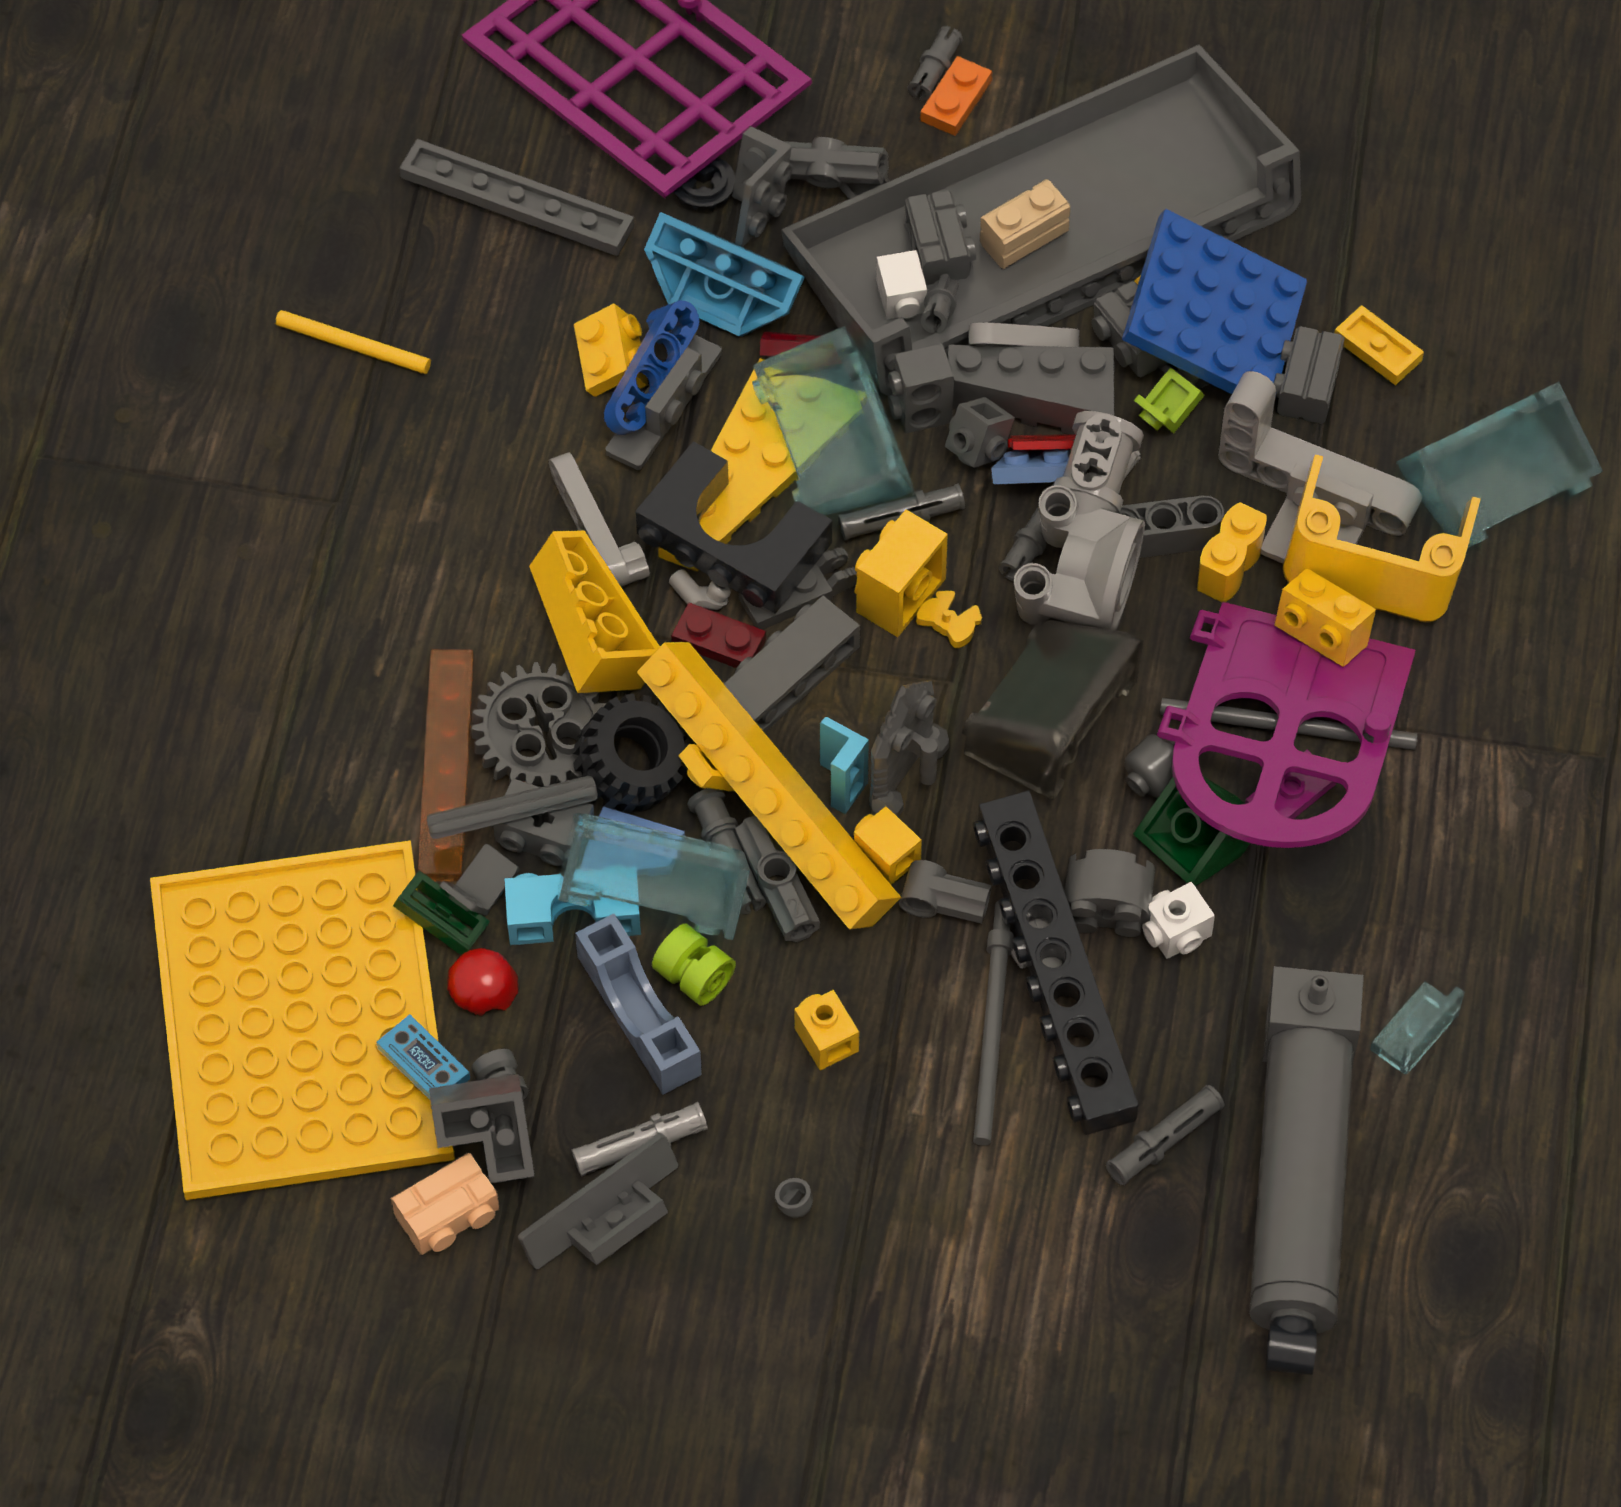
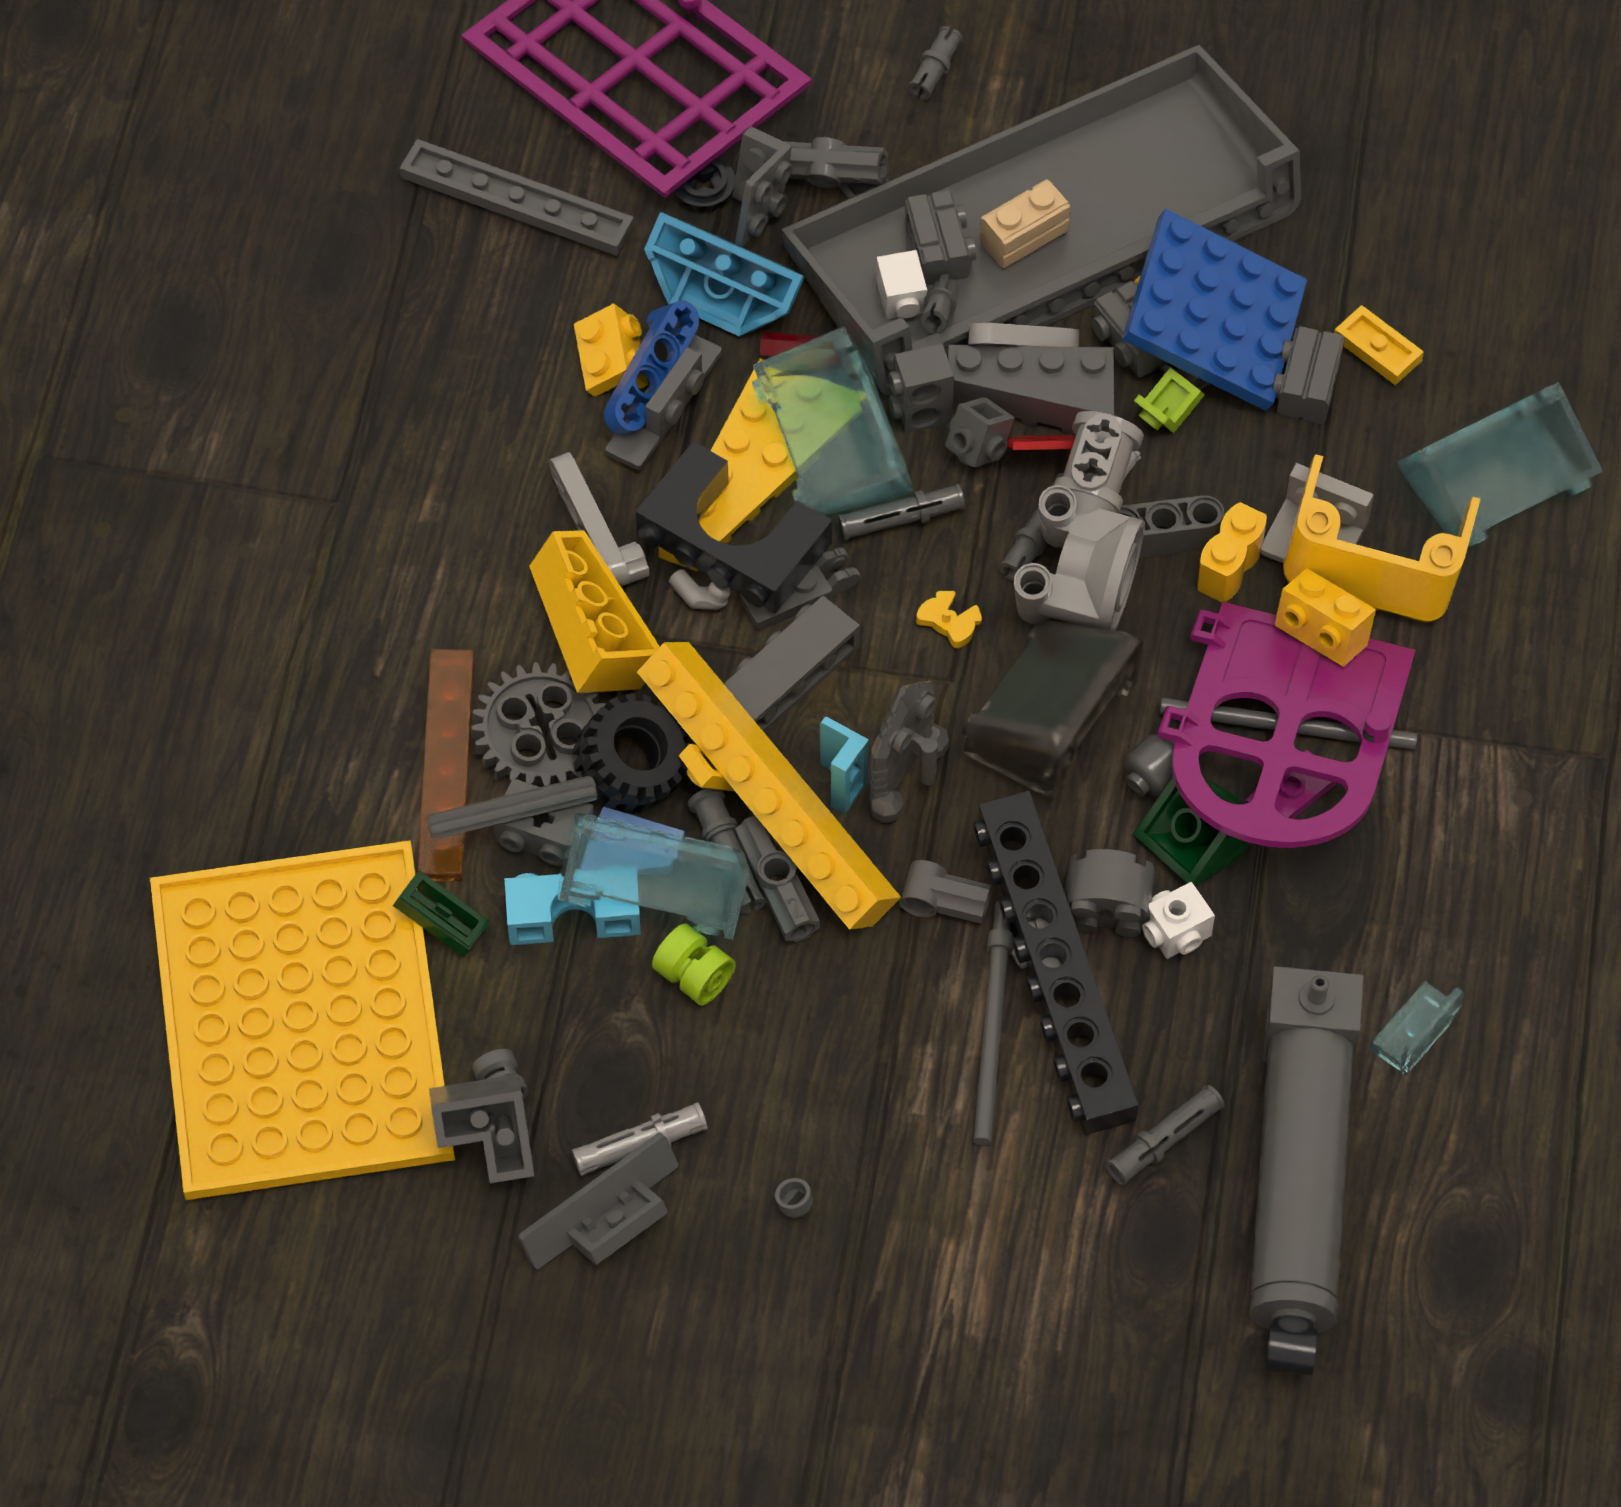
yellow bar [275,310,431,374] -> none
dark azure tile [376,1014,470,1100] -> none
light nougat brick [391,1153,499,1255] -> none
dark grey bracket [439,844,519,916] -> none
red hair [447,948,518,1016] -> none
sand blue arch [575,914,702,1095] -> none
dark red plate [671,602,766,668] -> none
yellow brick [794,990,859,1070] -> none
yellow brick [854,510,948,637] -> none
yellow brick [854,806,922,885] -> none
orange plate [920,56,992,136] -> none
medium blue wing [991,449,1071,484] -> none
light grey beam [1219,371,1423,536] -> none

